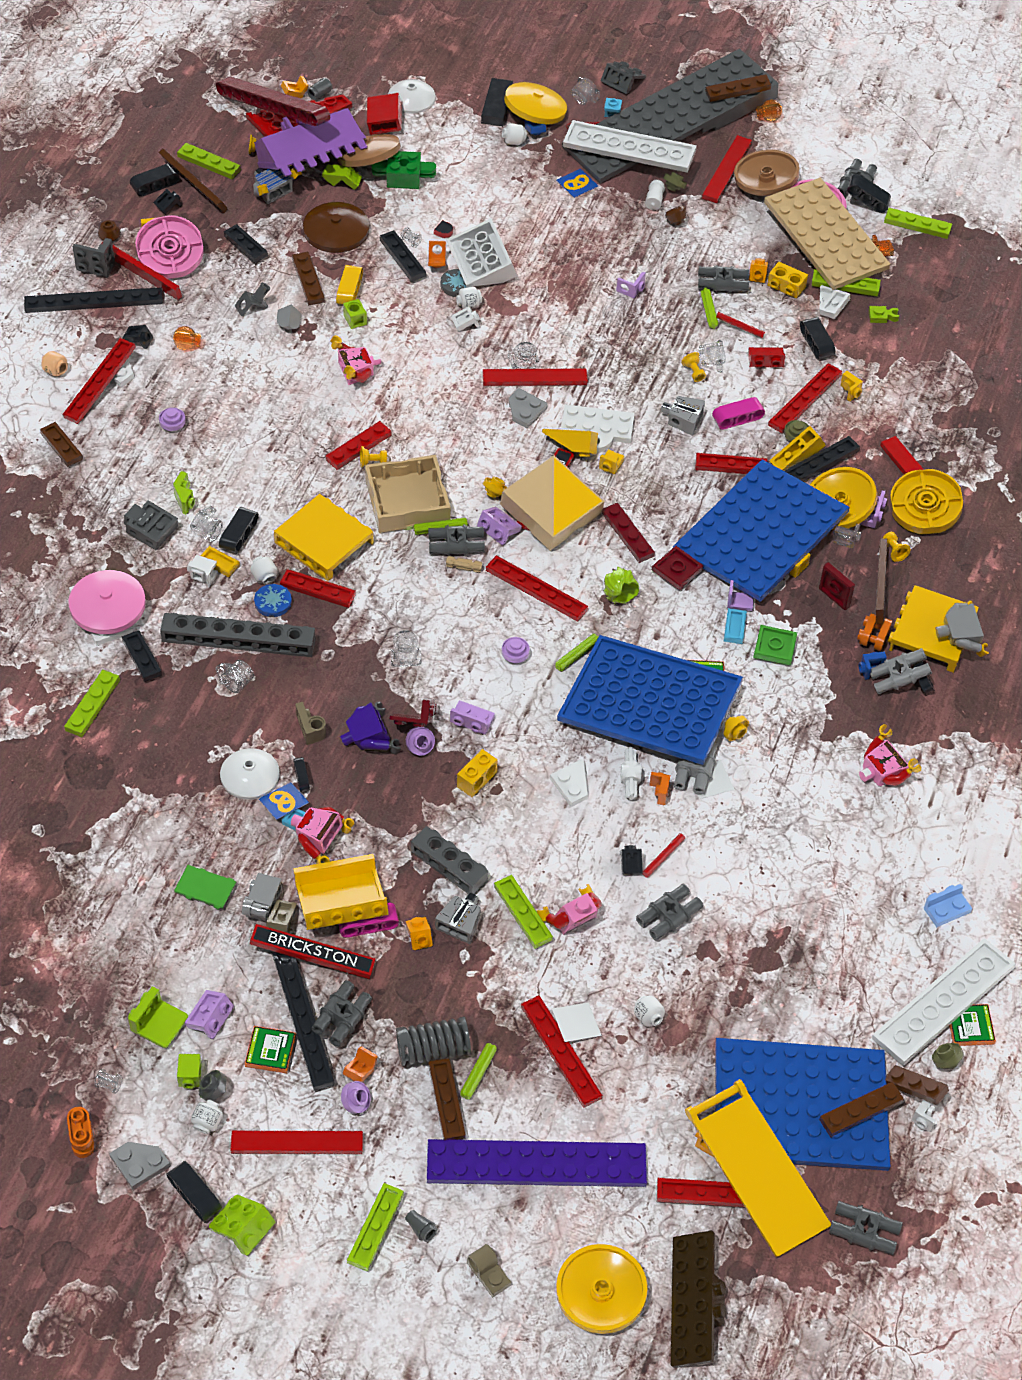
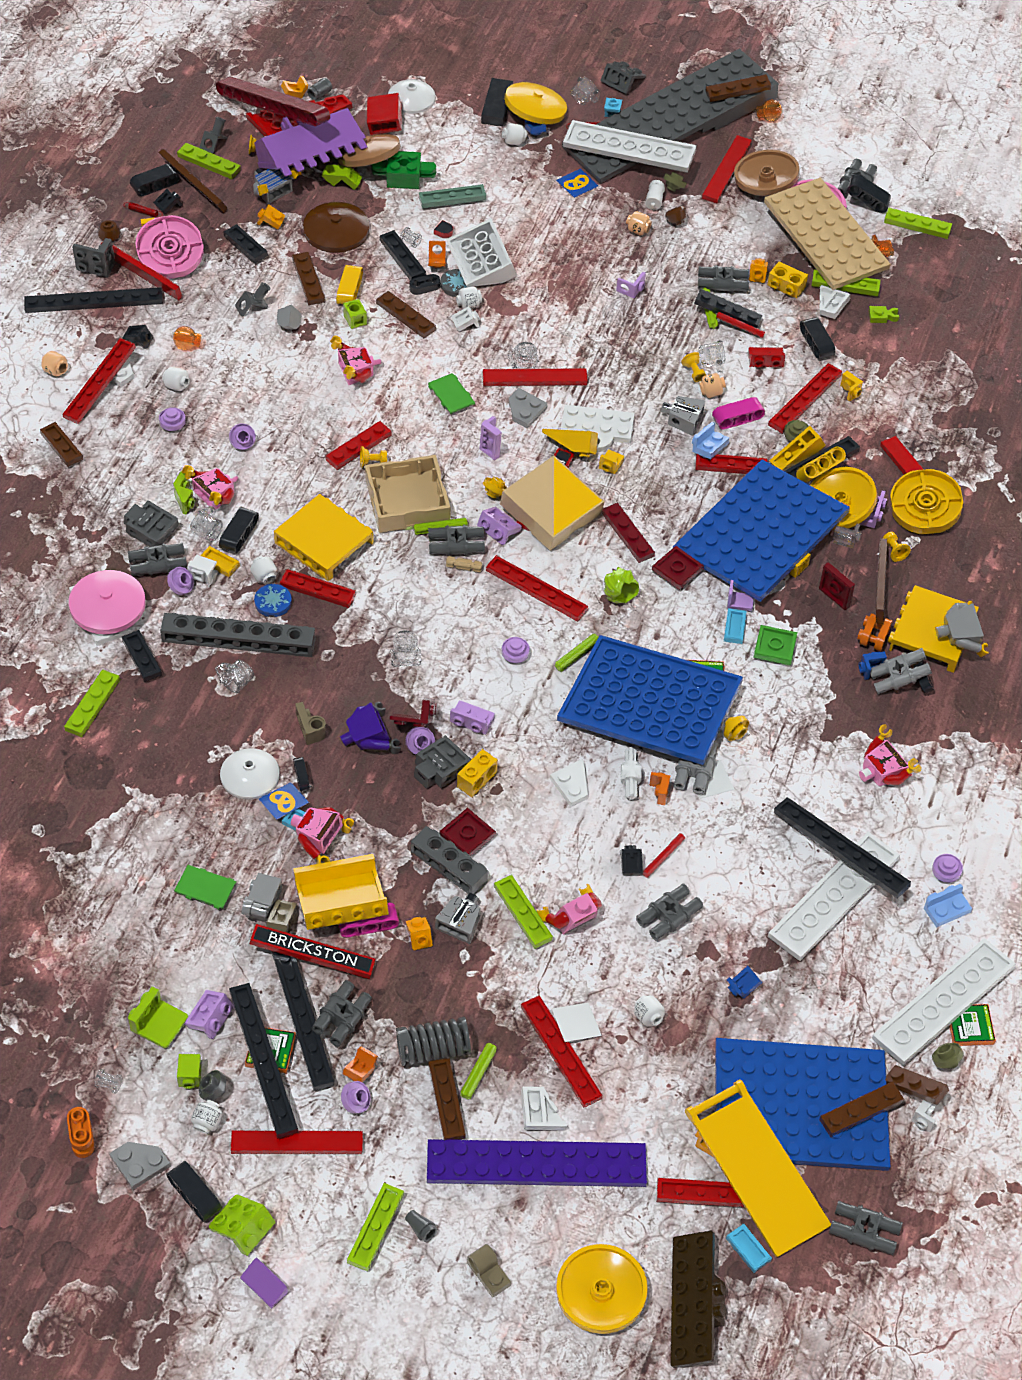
none -> red piece [124,202,163,218]
none -> dark grey pin [128,543,187,577]
none -> white head [162,366,190,391]
none -> lavender plate [167,567,194,595]
none -> torso [181,465,238,511]
none -> dark grey bracket [199,117,228,154]
none -> lavender plate [229,423,256,450]
none -> black plate [229,983,298,1139]
none -> medium lavender slope [240,1257,288,1309]
none -> light orange bracket [257,204,285,230]
none -> reddish brown plate [376,291,436,339]
none -> black beam [409,274,440,295]
none -> dark grey piece [414,735,472,789]
none -> sand green plate [419,184,486,208]
none -> bright green piece [428,373,475,414]
none -> dark red plate [439,807,496,856]
none -> lavender bracket [479,416,502,460]
none -> white wing [521,1087,567,1130]
none -> light nougat head [626,211,652,236]
none -> light blue bracket [692,422,729,459]
none -> black plate [694,289,763,328]
none -> light nougat head [699,373,726,398]
none -> blue bracket [726,966,763,999]
none -> medium azure tile [726,1224,772,1273]
none -> white plate [768,832,900,961]
none -> black plate [774,797,911,899]
none -> yellow beam [796,447,846,483]
none -> lavender plate [932,854,963,883]

